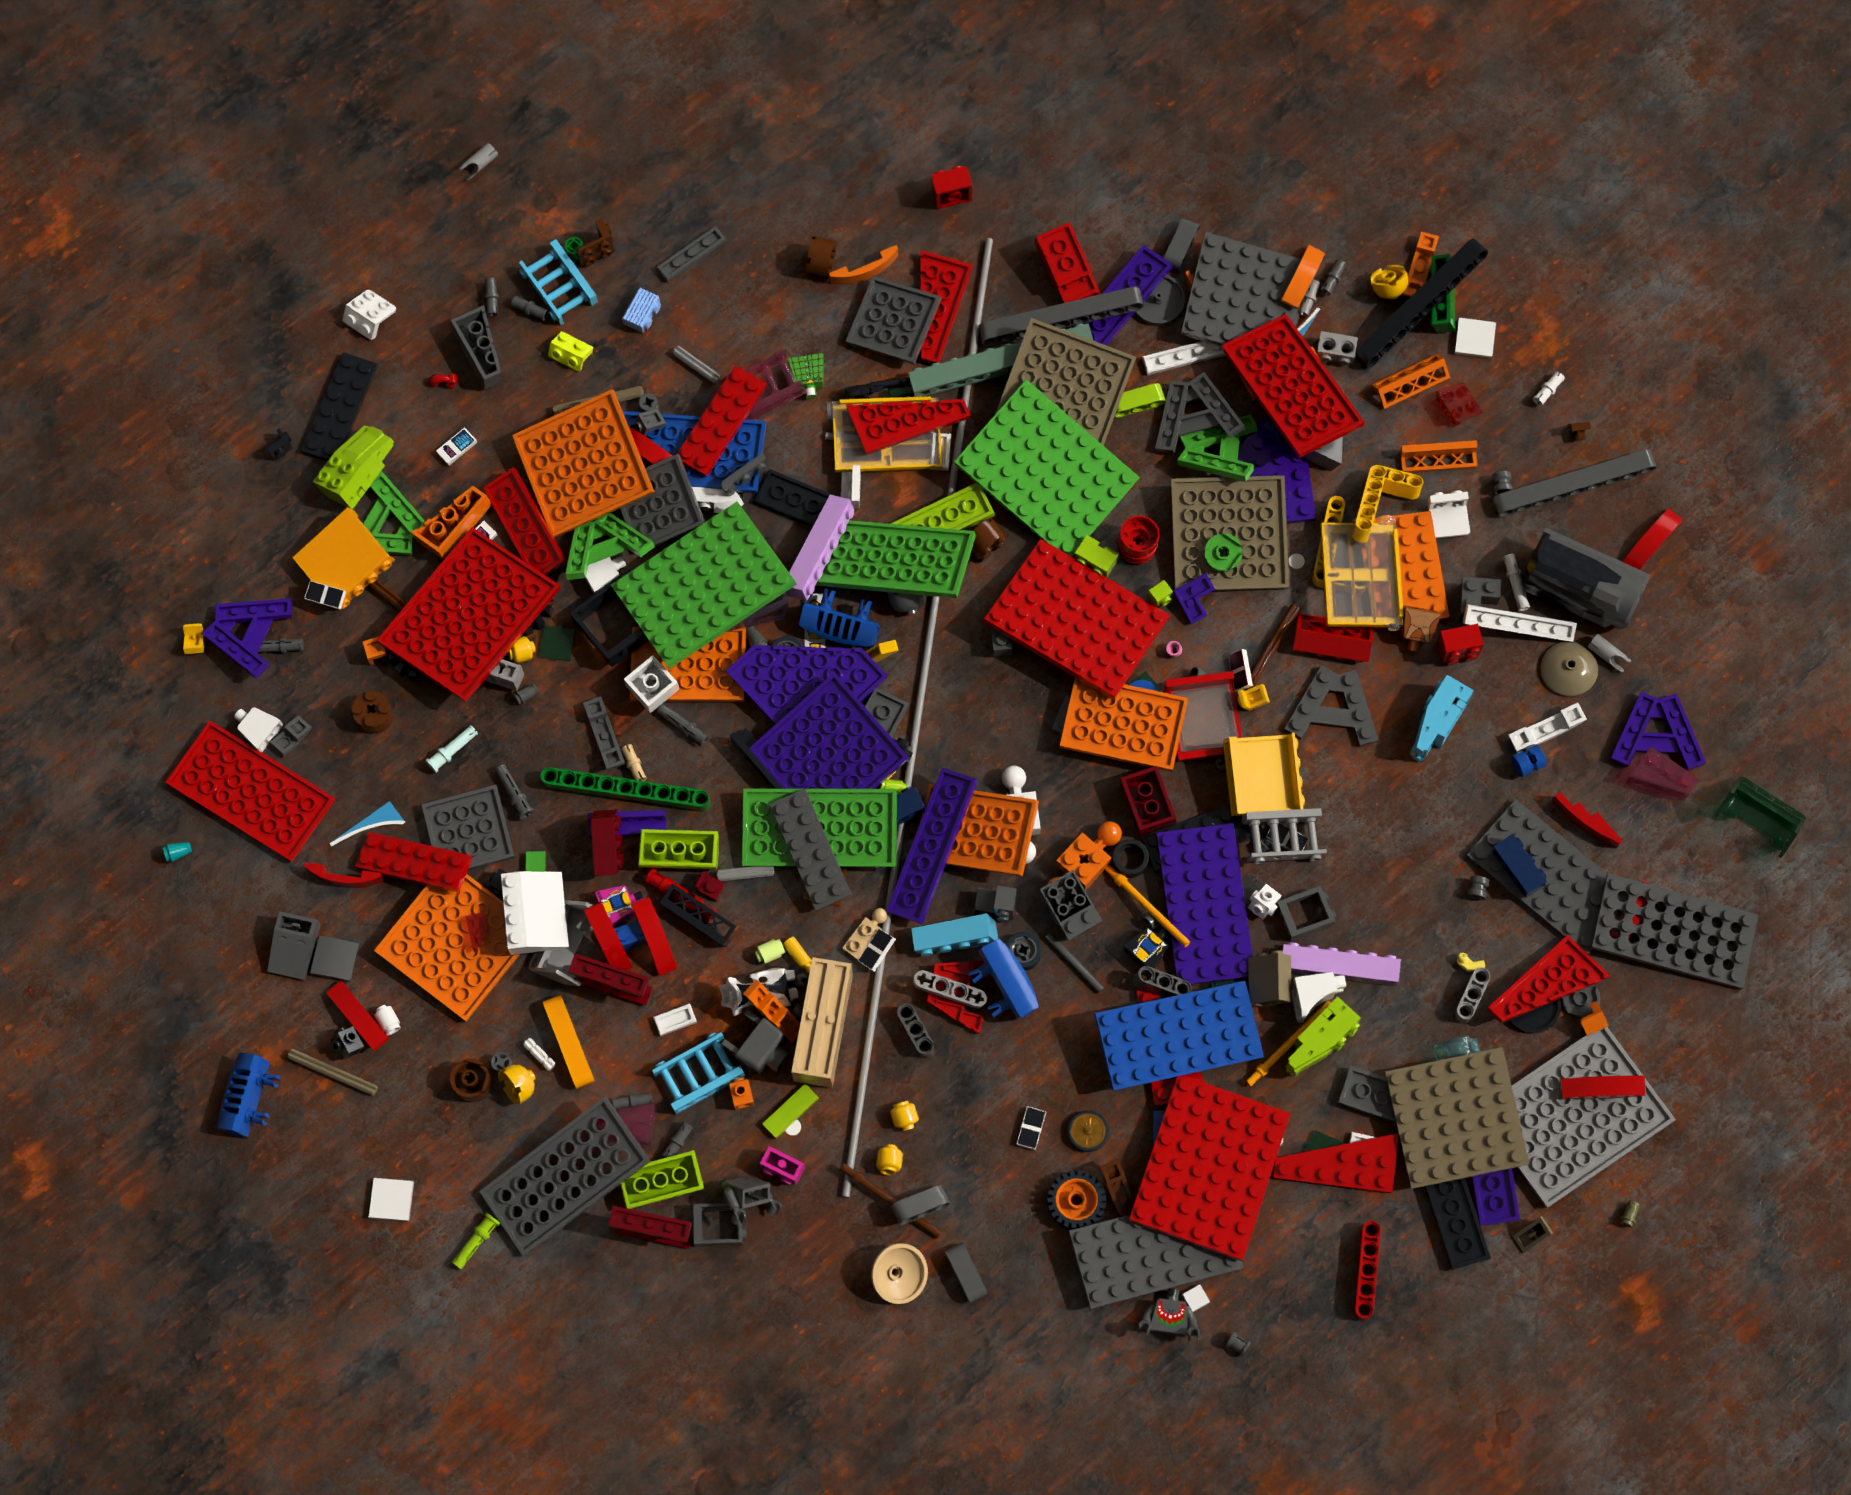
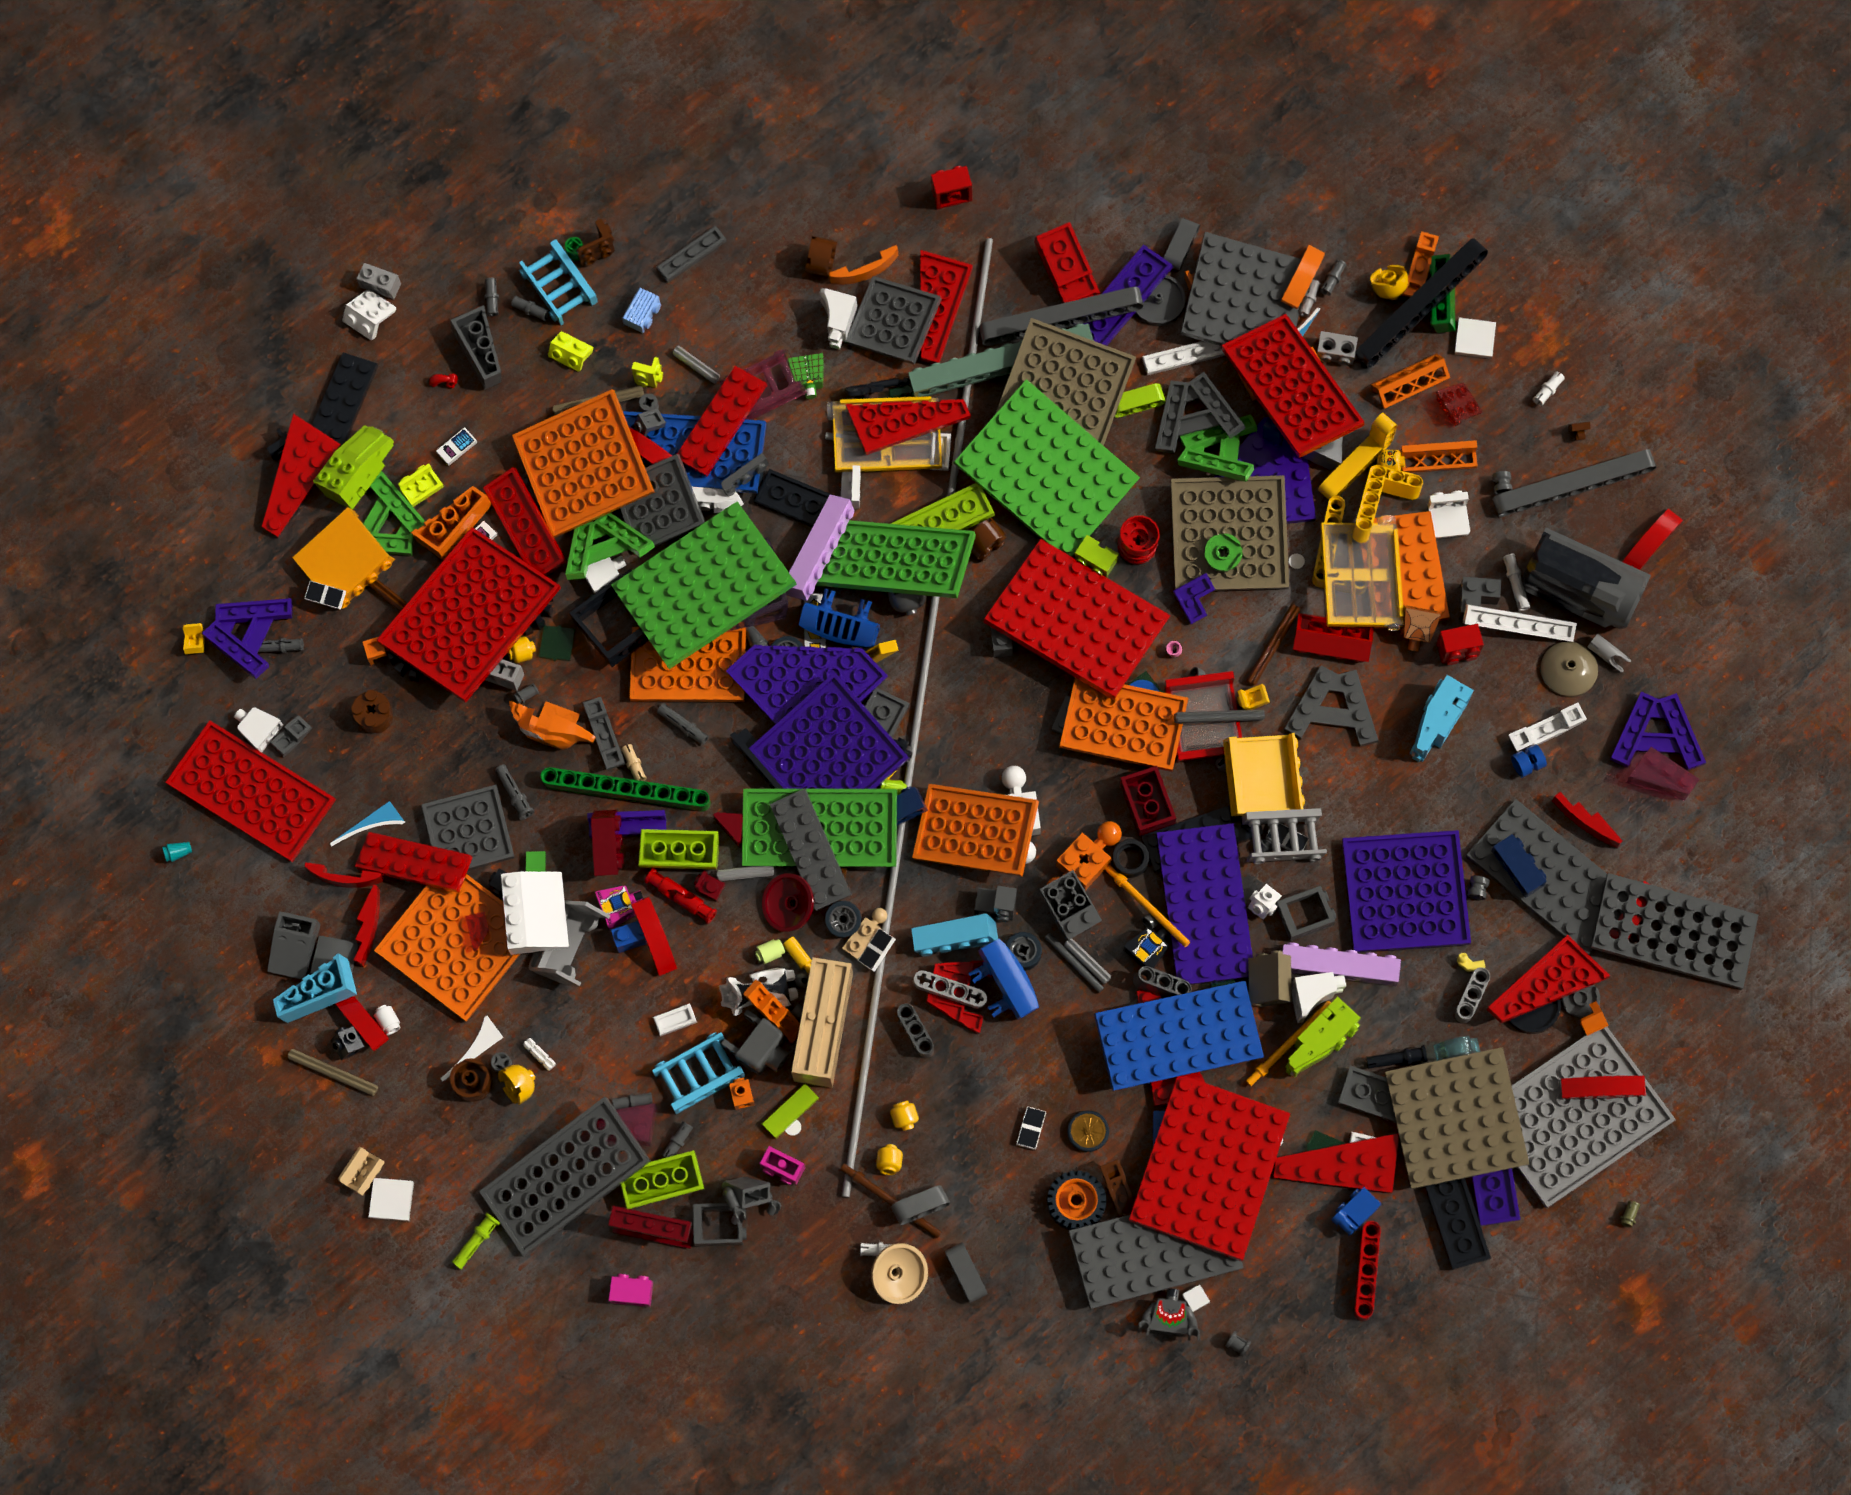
blue piece [217,1053,280,1139] -> none
light aqua pin [425,725,478,773] -> none
light grey piece [458,143,498,180] -> none
light orange beam [543,994,595,1089] -> none
dark red fence [568,953,653,1006] -> none
red slope [584,901,633,970] -> none
white brick [624,655,679,713] -> none
black fence [660,883,737,947] -> none
dark purple plate [886,768,978,925] -> none
lime plate [1148,580,1173,608] -> none
black tile [1228,649,1253,692] -> none
dark tan slope [1513,1216,1553,1253] -> none
clear green windscreen [1714,776,1806,858] -> none
none -> red wing [262,413,341,538]
none -> medium azure wedge [273,953,357,1023]
none -> tan bracket [338,1147,385,1196]
none -> red slope [354,885,380,967]
none -> light grey brick [357,263,401,300]
none -> neon yellow bracket [398,464,444,507]
none -> white sticker [440,1016,503,1082]
none -> orange animal [509,701,596,750]
none -> dark pink brick [609,1274,653,1307]
none -> neon yellow bracket [631,357,663,388]
none -> dark red slope [713,812,743,848]
none -> dark red dish [762,873,814,932]
none -> white hips [819,288,858,350]
none -> wheel [825,901,862,938]
none -> white pin [861,1242,892,1256]
none -> light grey axle [1064,938,1111,984]
none -> dark grey axle [1174,709,1265,723]
none -> yellow beam [1318,413,1397,500]
none -> blue hinge [1331,1187,1381,1236]
none -> dark purple plate [1342,830,1471,953]
none -> black pin [1366,1045,1427,1069]
none -> yellow head [1377,450,1405,471]

